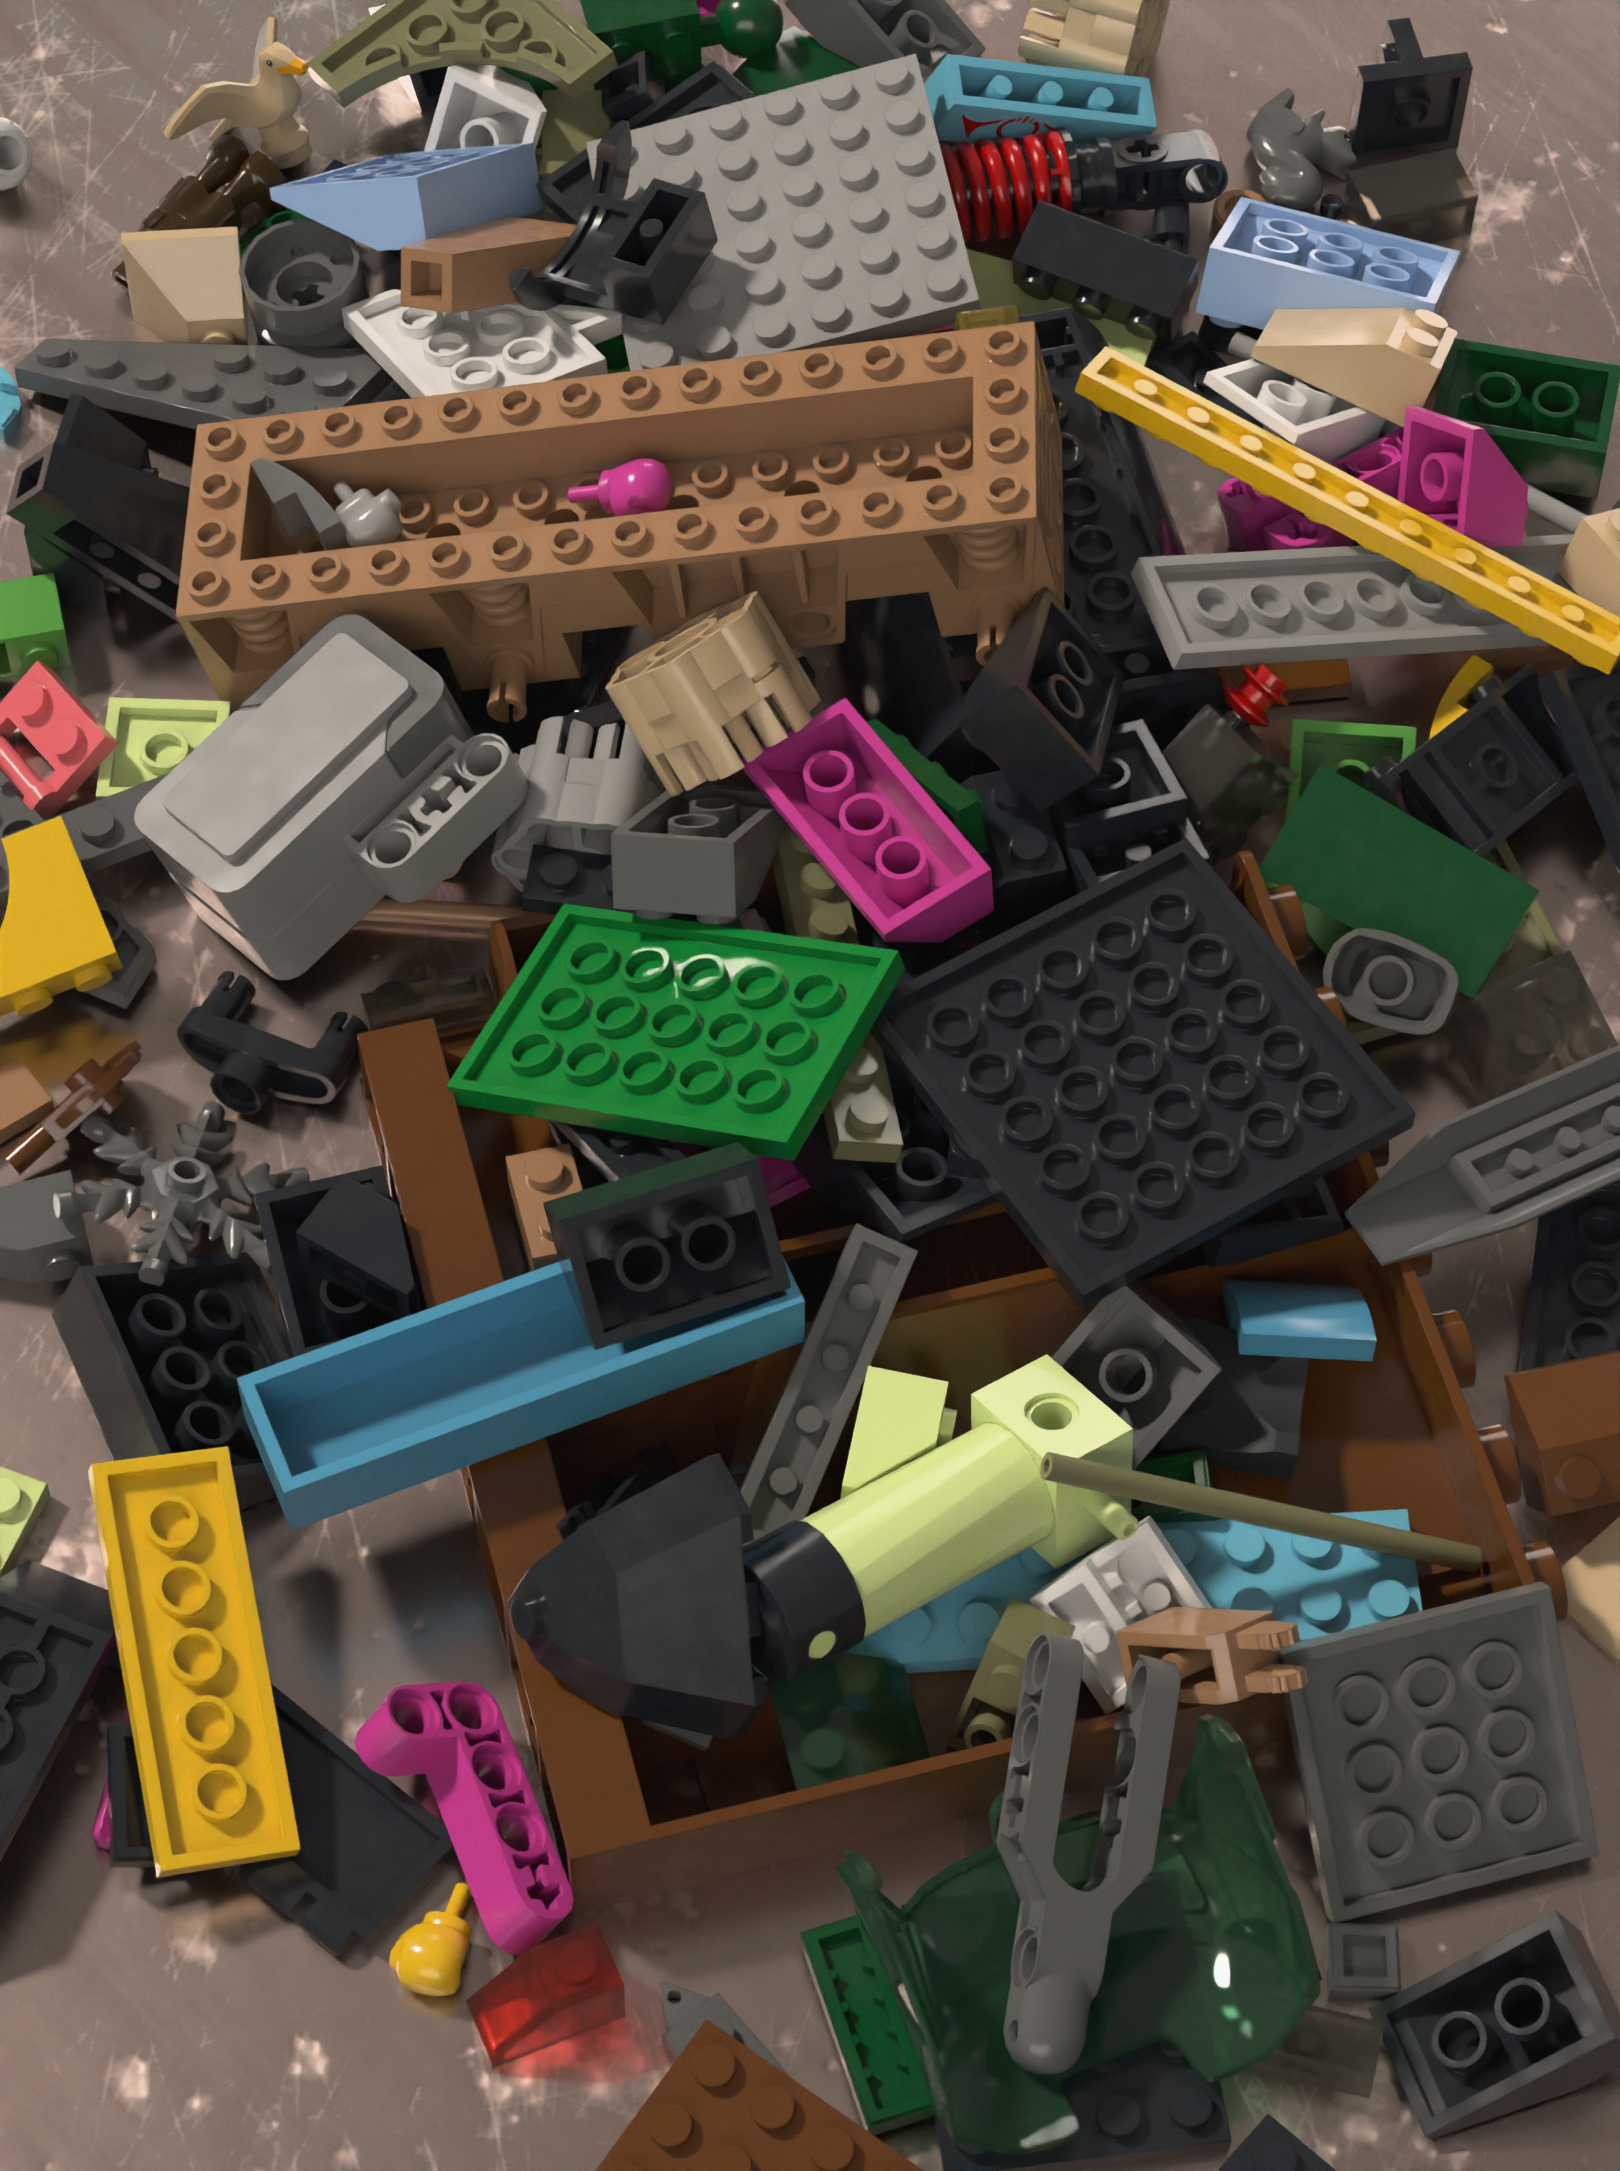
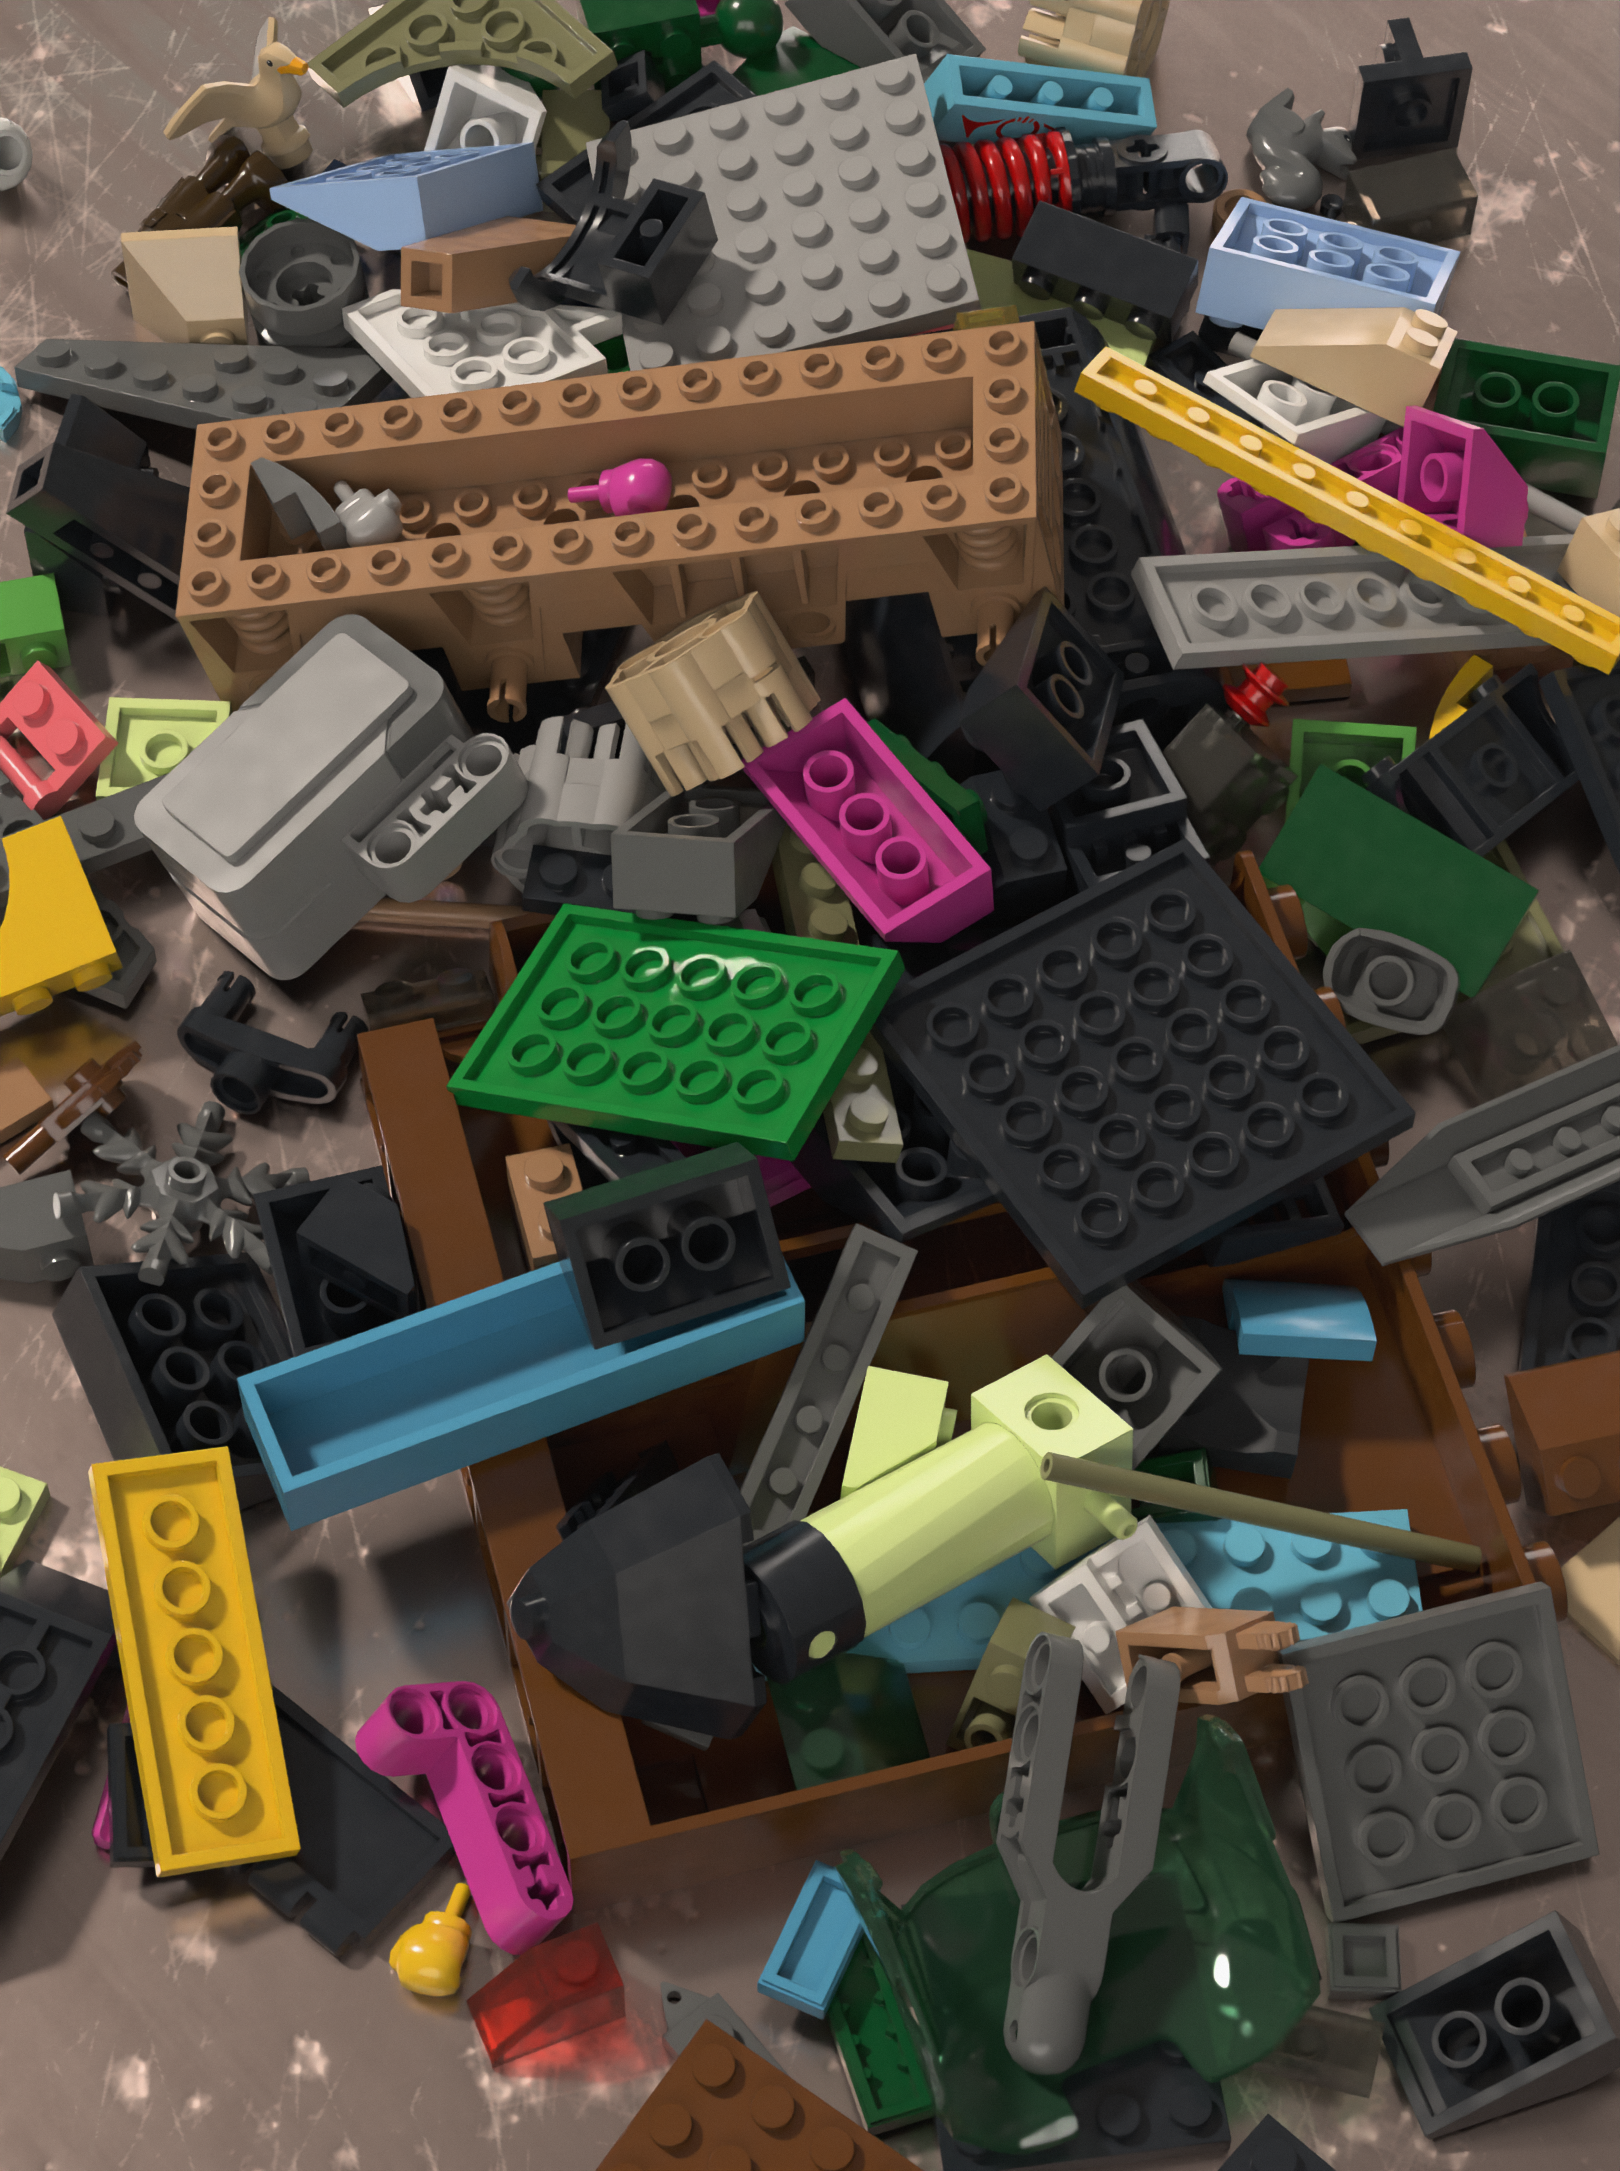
none -> dark azure tile [757,1860,881,2020]

